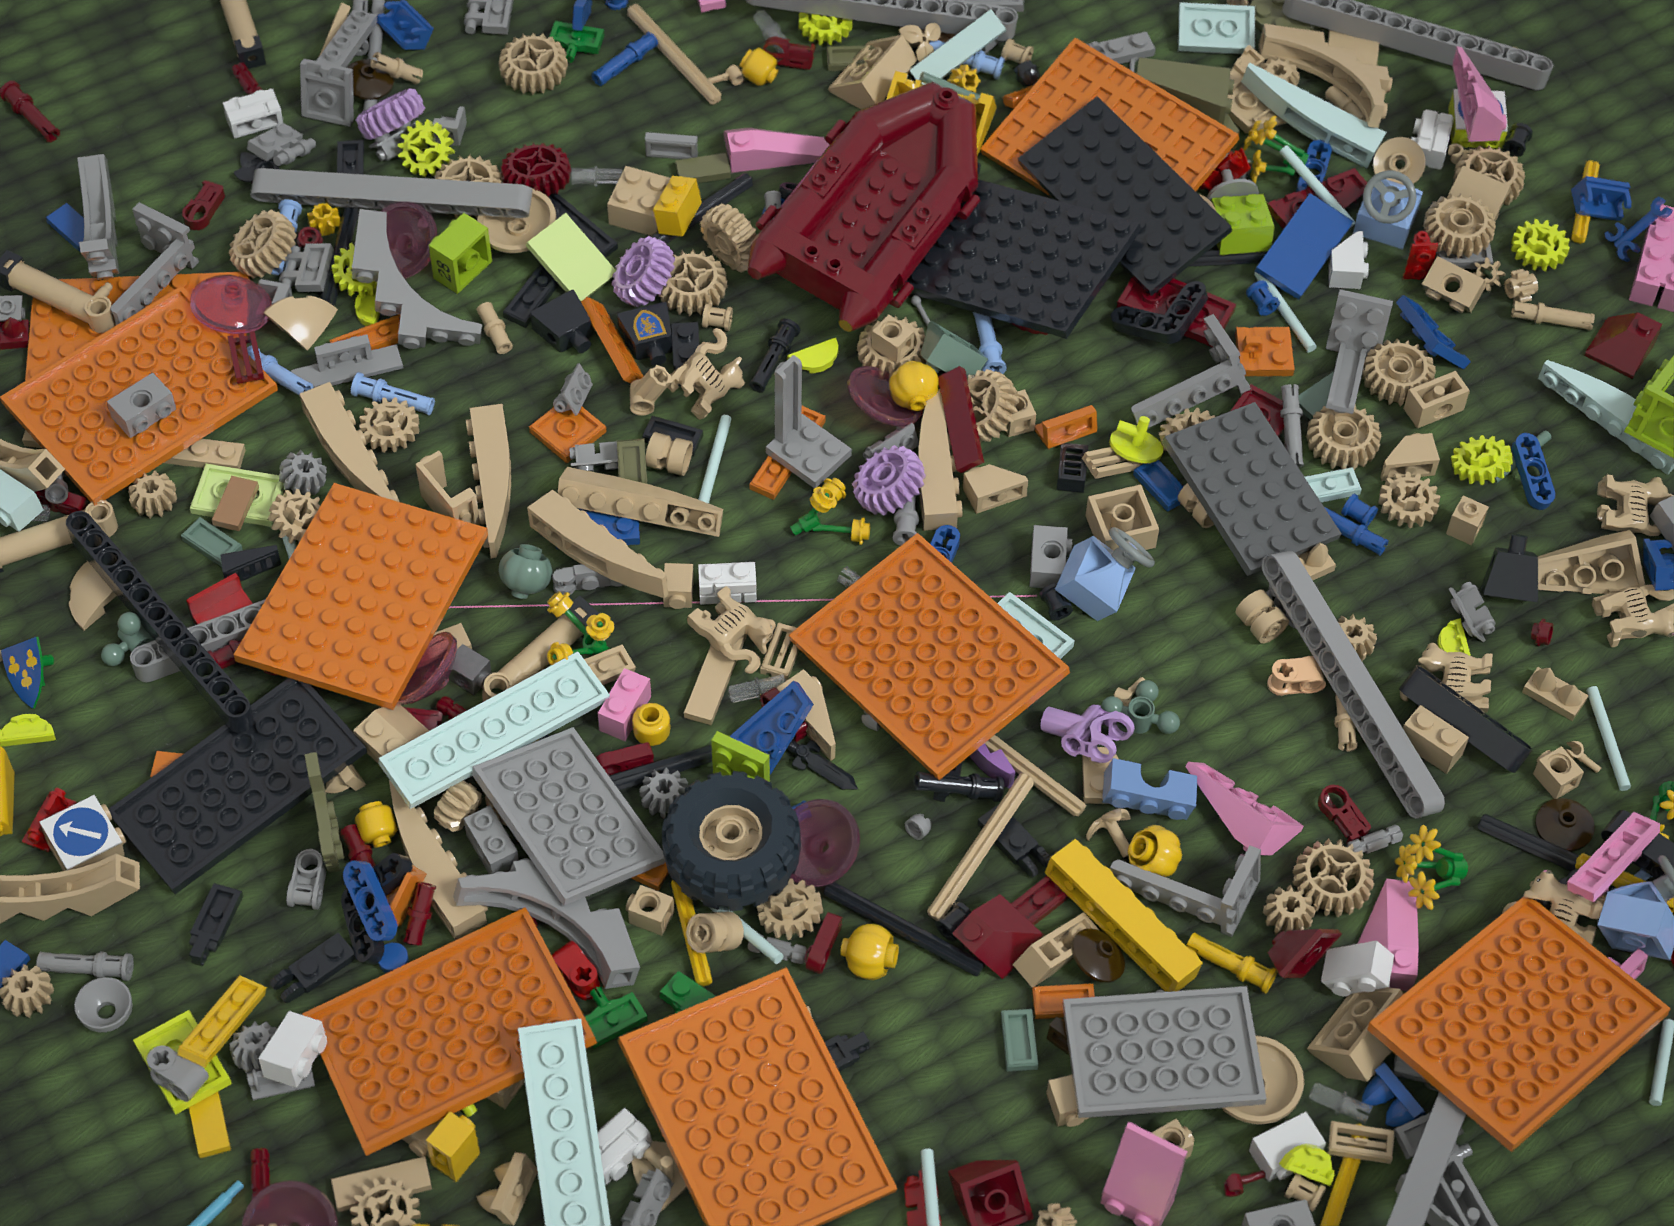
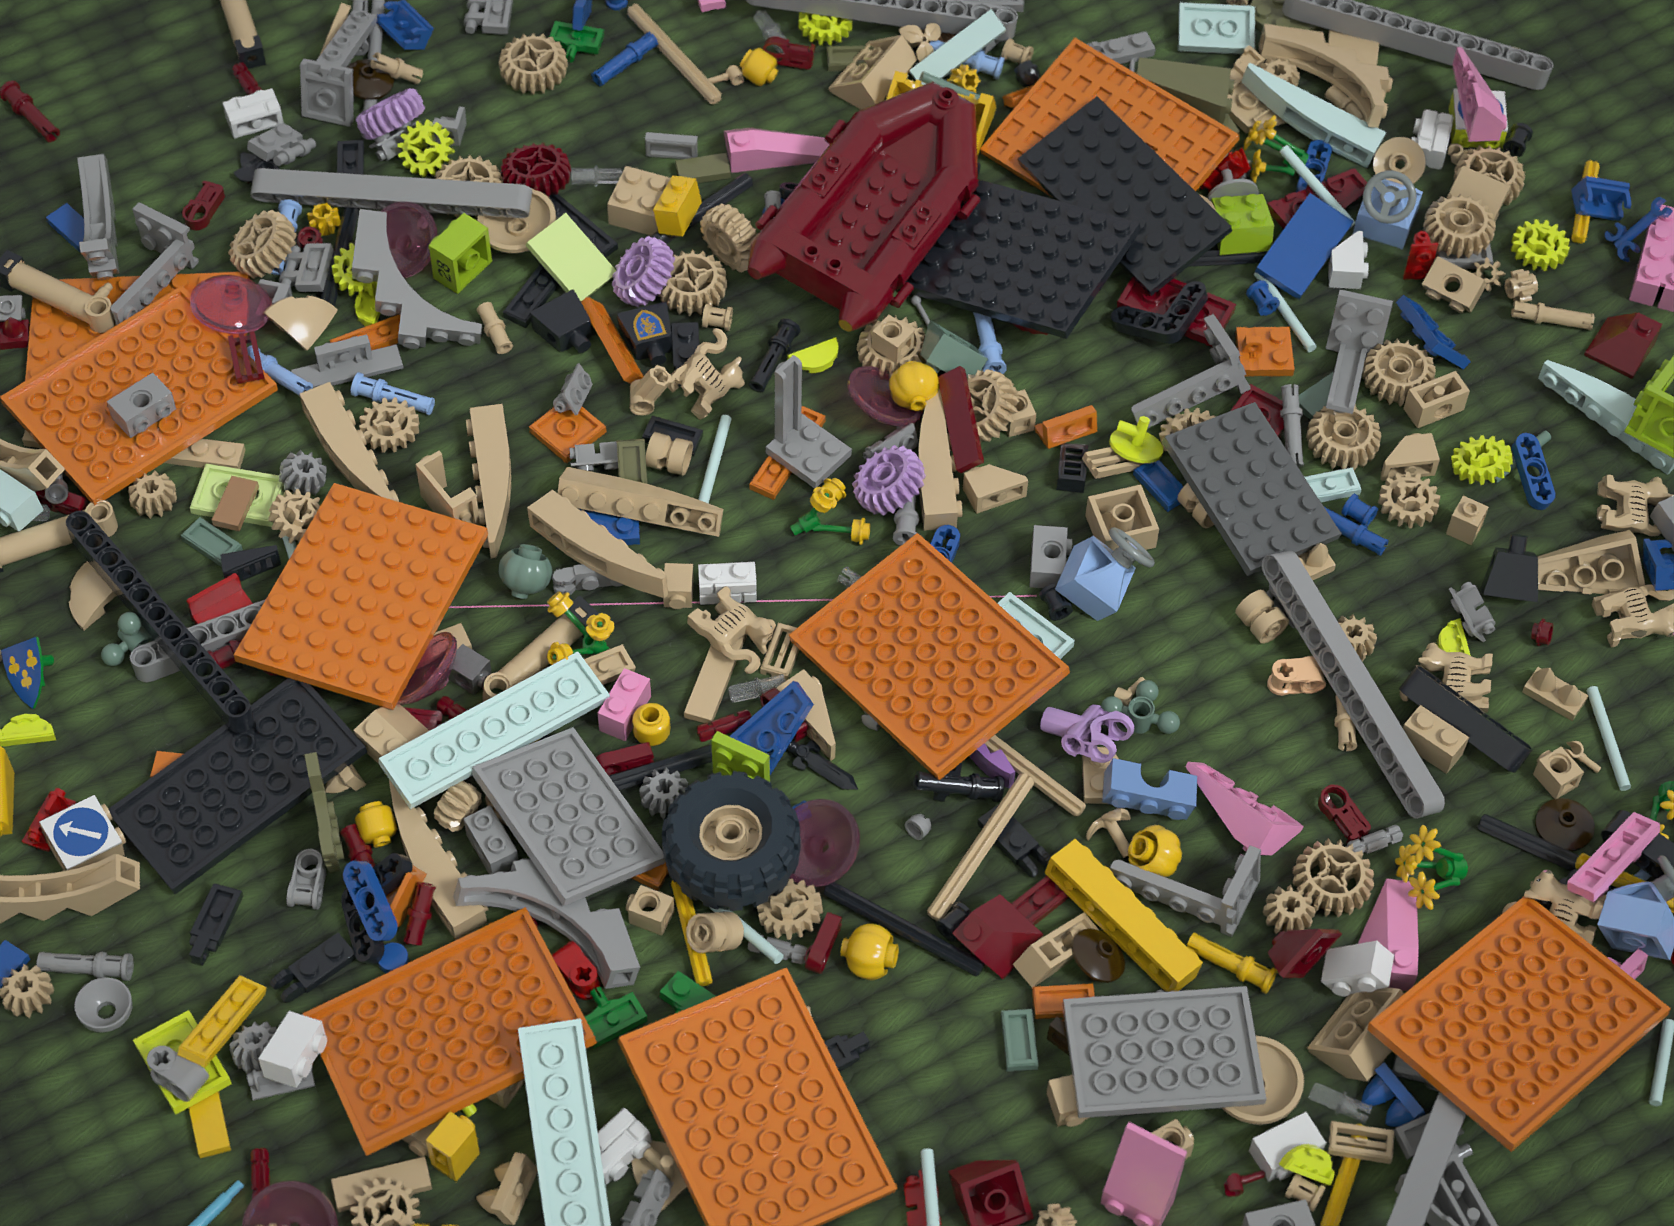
none -> dark red axle [696,710,752,742]

